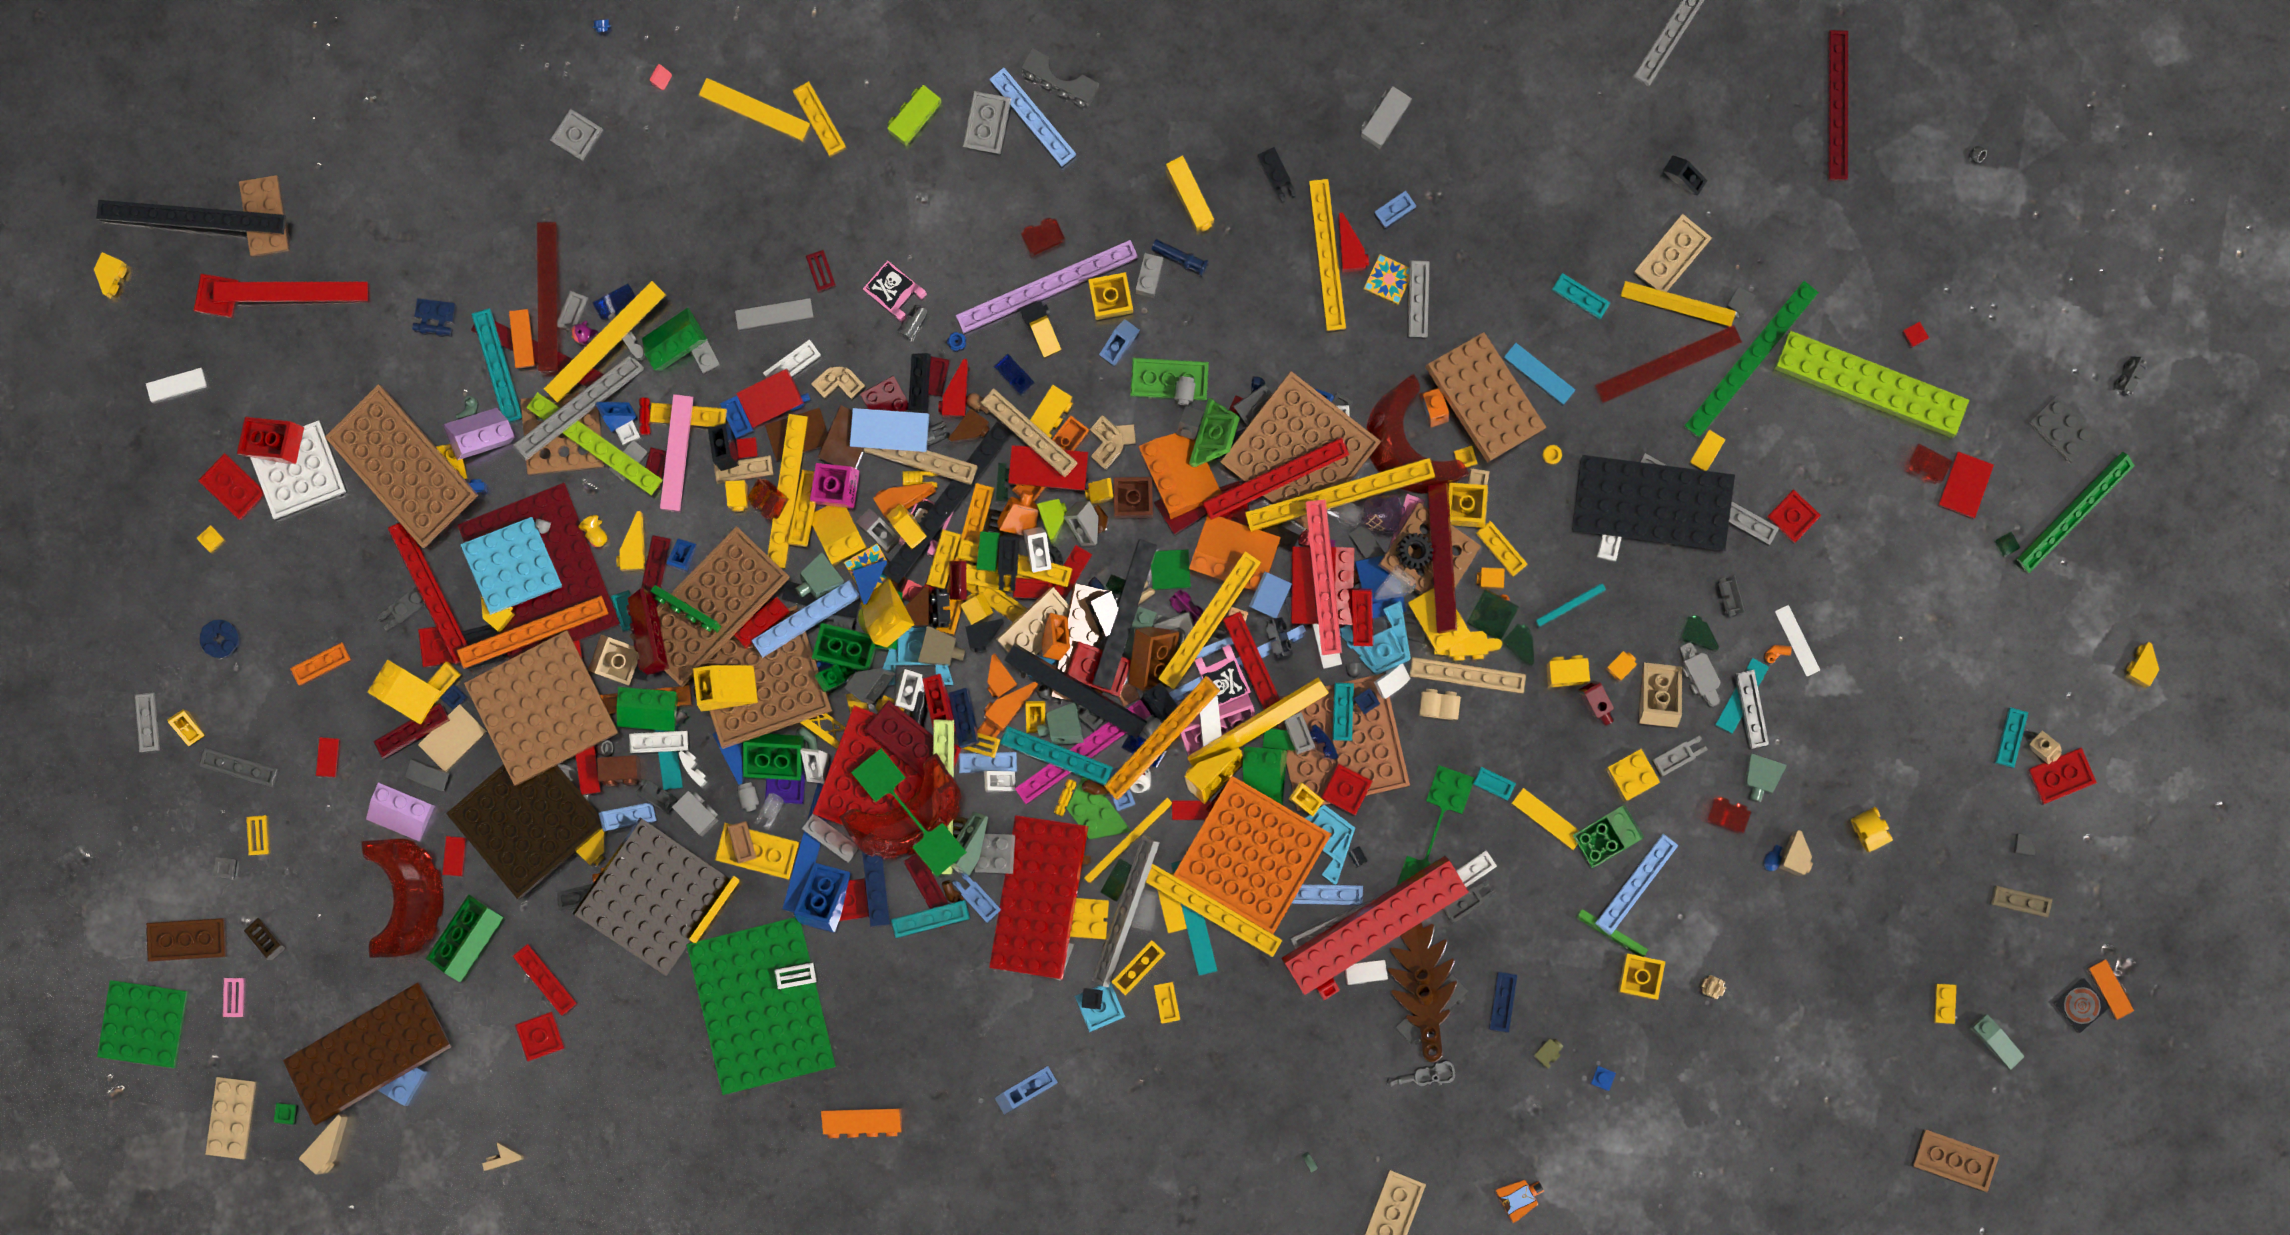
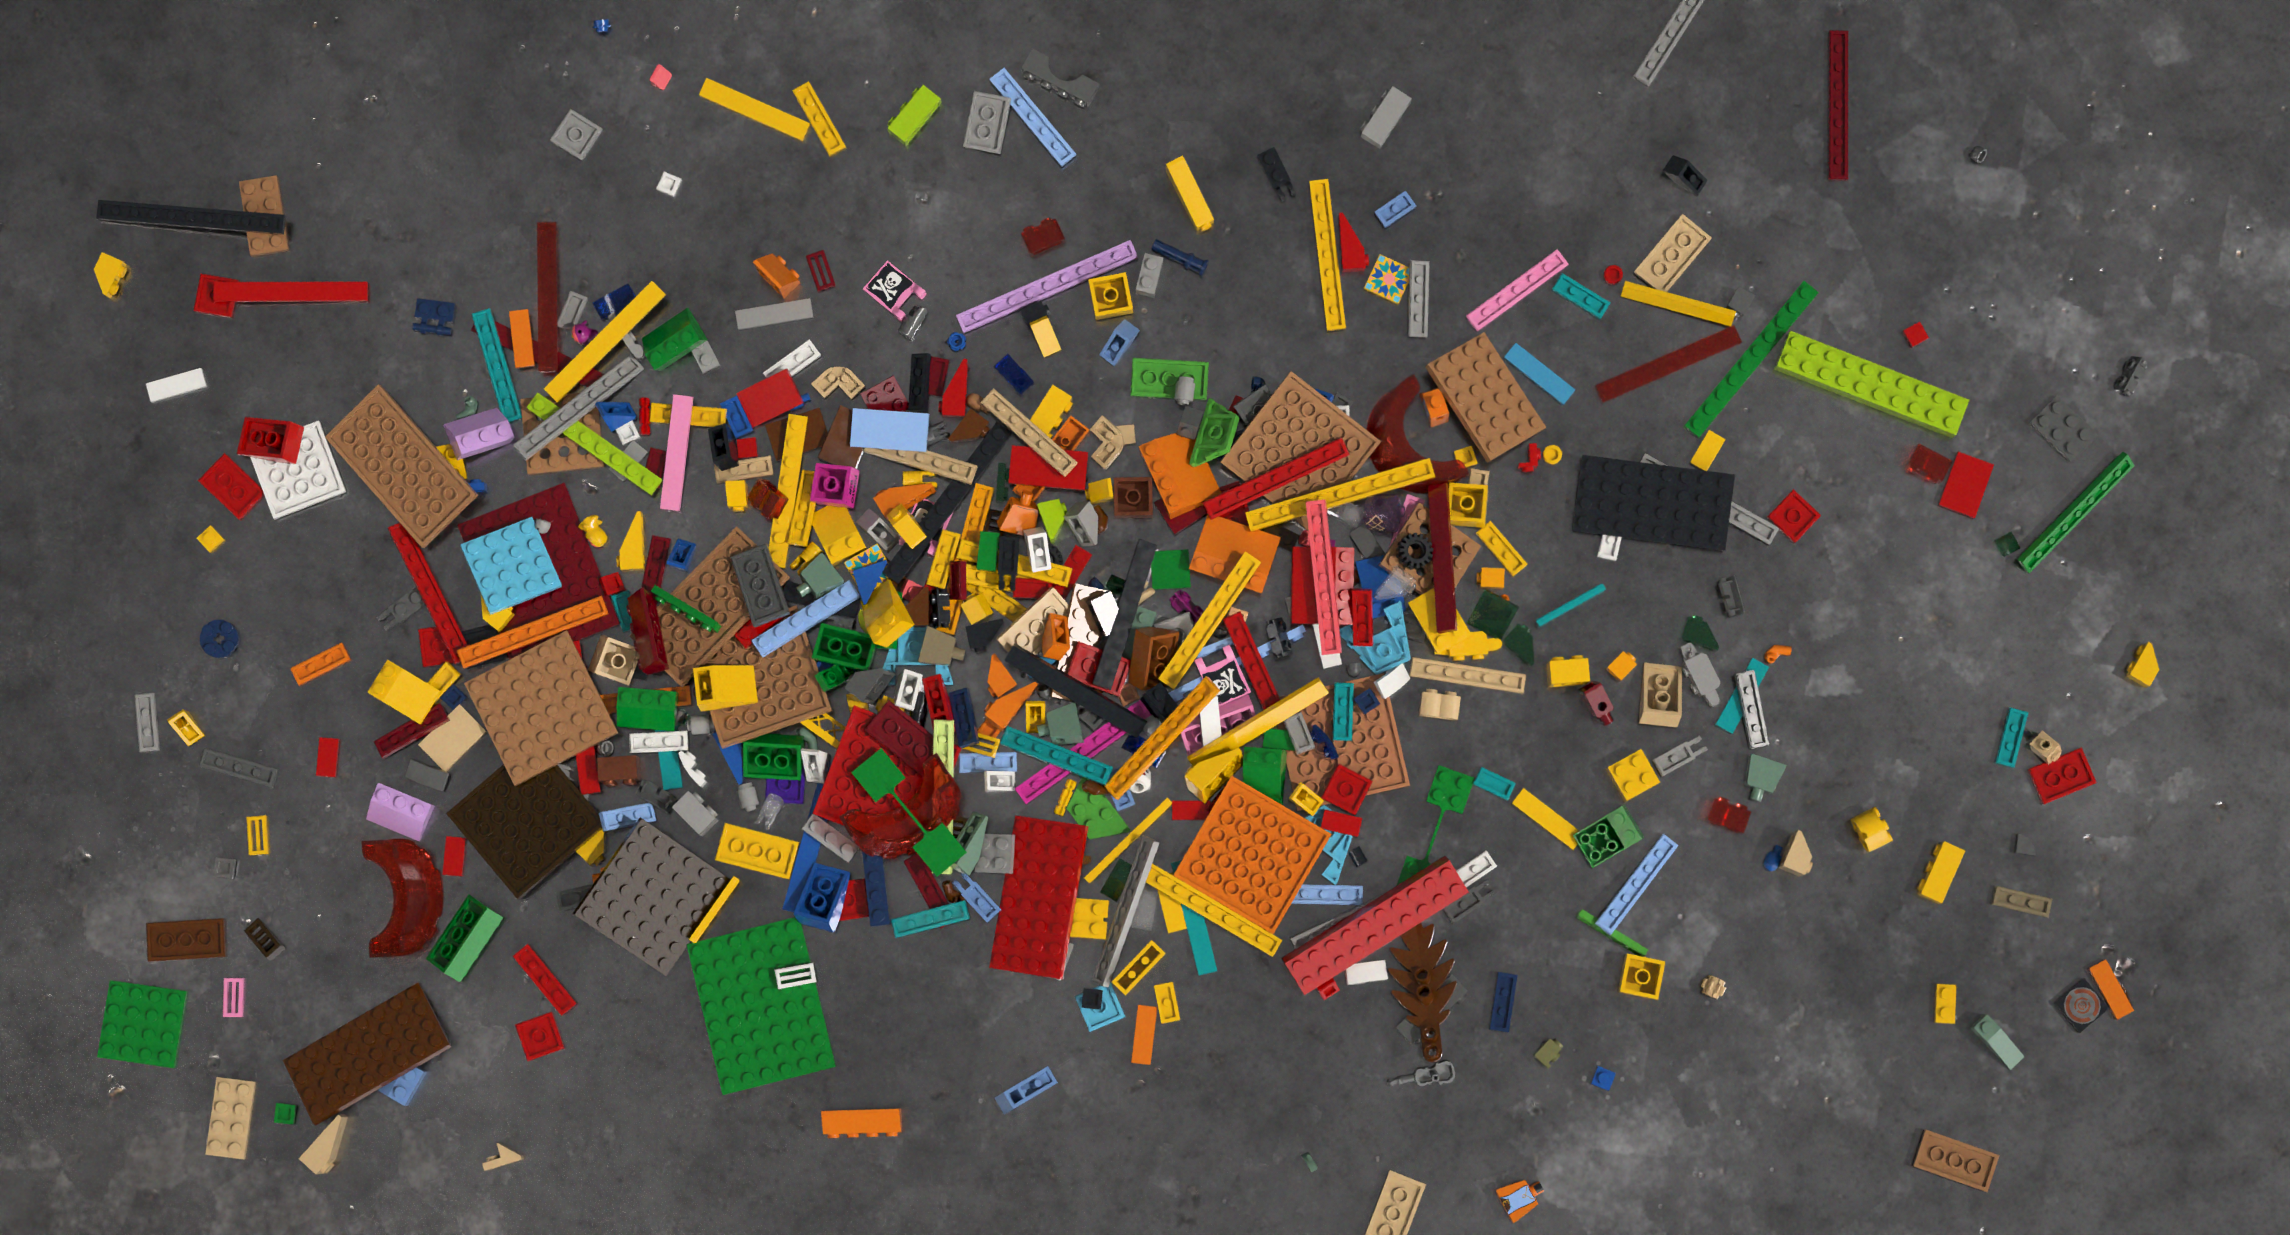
medium nougat tile [728,821,757,864] -> none
medium blue slope [1249,572,1292,619] -> none
white sticker [1775,605,1820,676] -> none
none -> red plate [599,572,625,597]
none -> white tile [656,172,682,197]
none -> light grey brick [687,714,715,735]
none -> dark grey tile [731,543,790,628]
none -> orange slope [753,253,800,299]
none -> yellow hinge [790,541,825,576]
none -> orange tile [1131,1005,1157,1065]
none -> red tile [1321,810,1362,837]
none -> bright pink tile [1466,249,1569,332]
none -> red bracket [1517,443,1541,472]
none -> red tile [1603,265,1623,285]
none -> yellow brick [1917,841,1965,904]

